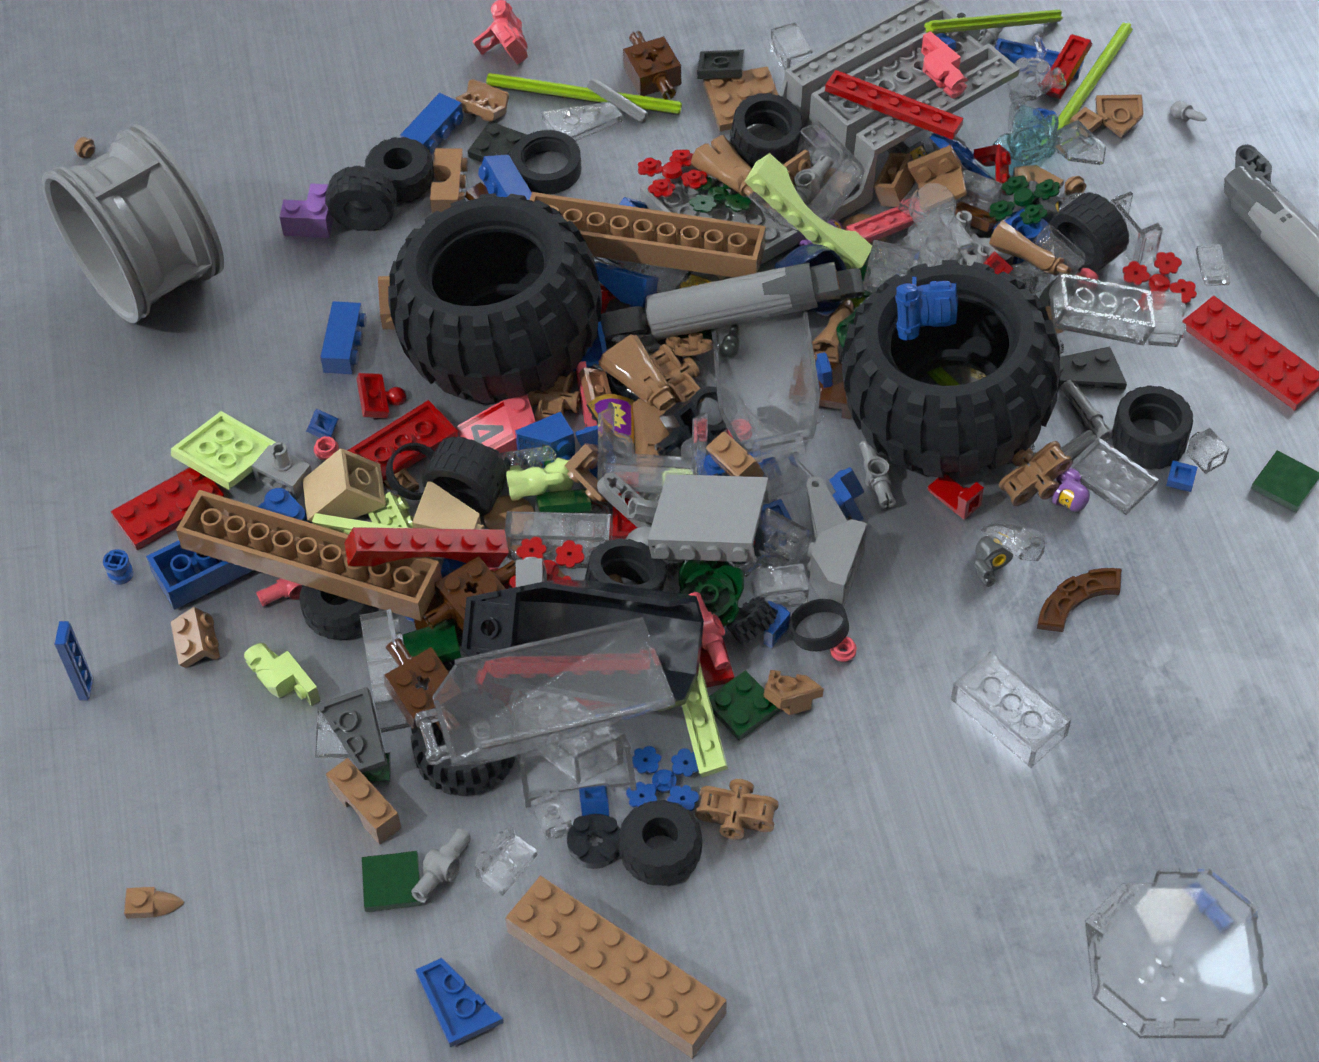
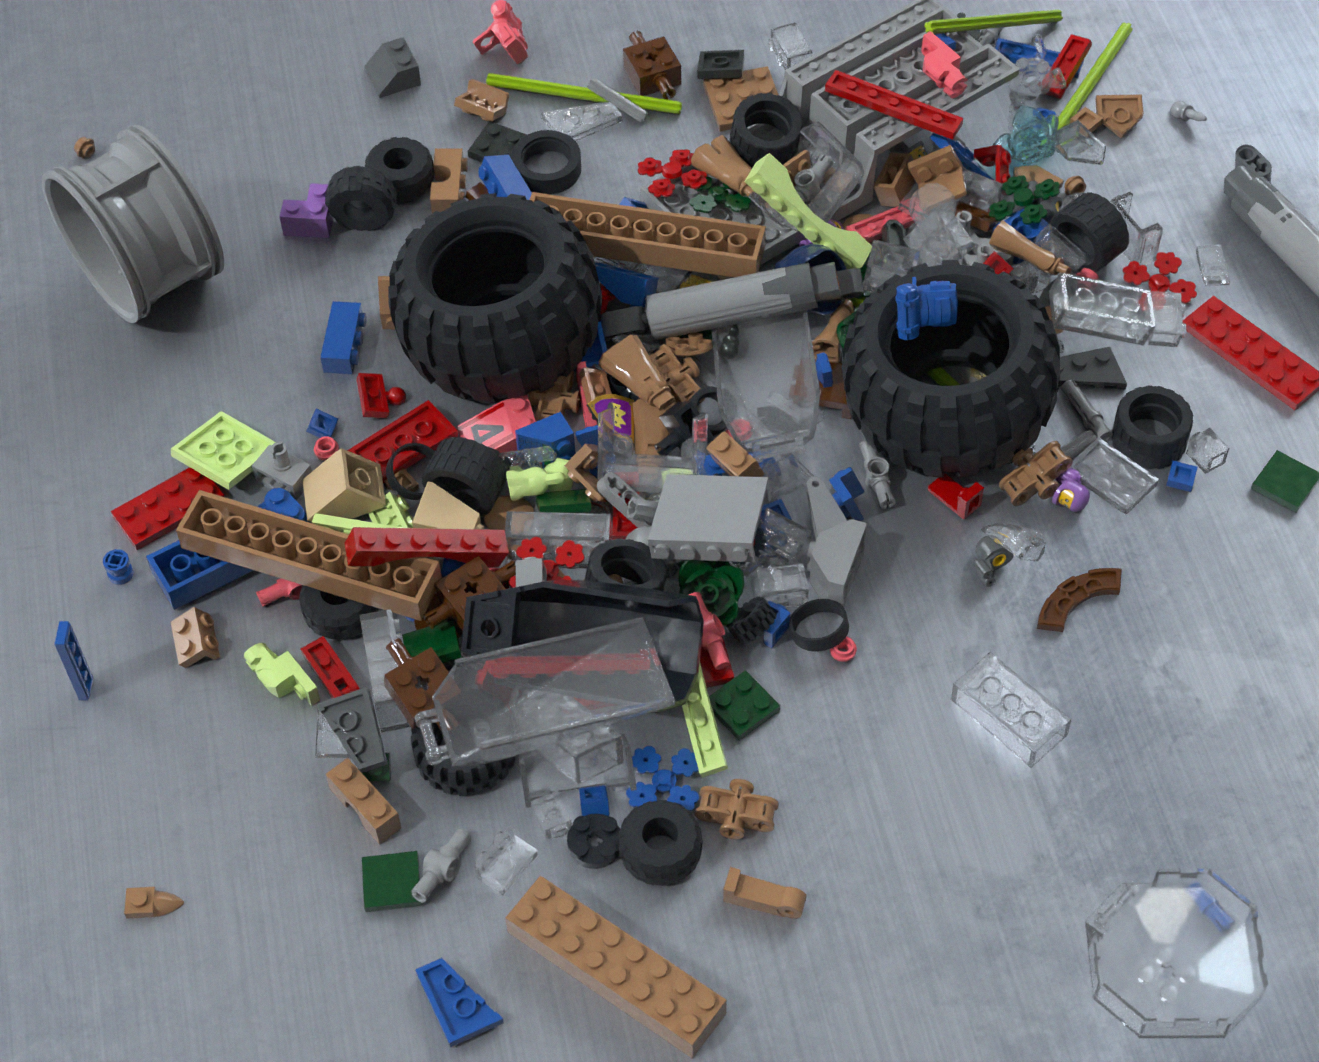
blue brick [400,93,464,154] -> none
medium nougat plate [764,670,824,715] -> none
none -> red plate [300,636,360,699]
none -> dark grey slope [364,37,421,98]
none -> medium nougat leg [723,867,807,918]
none -> pearl dark grey tile [881,220,908,263]

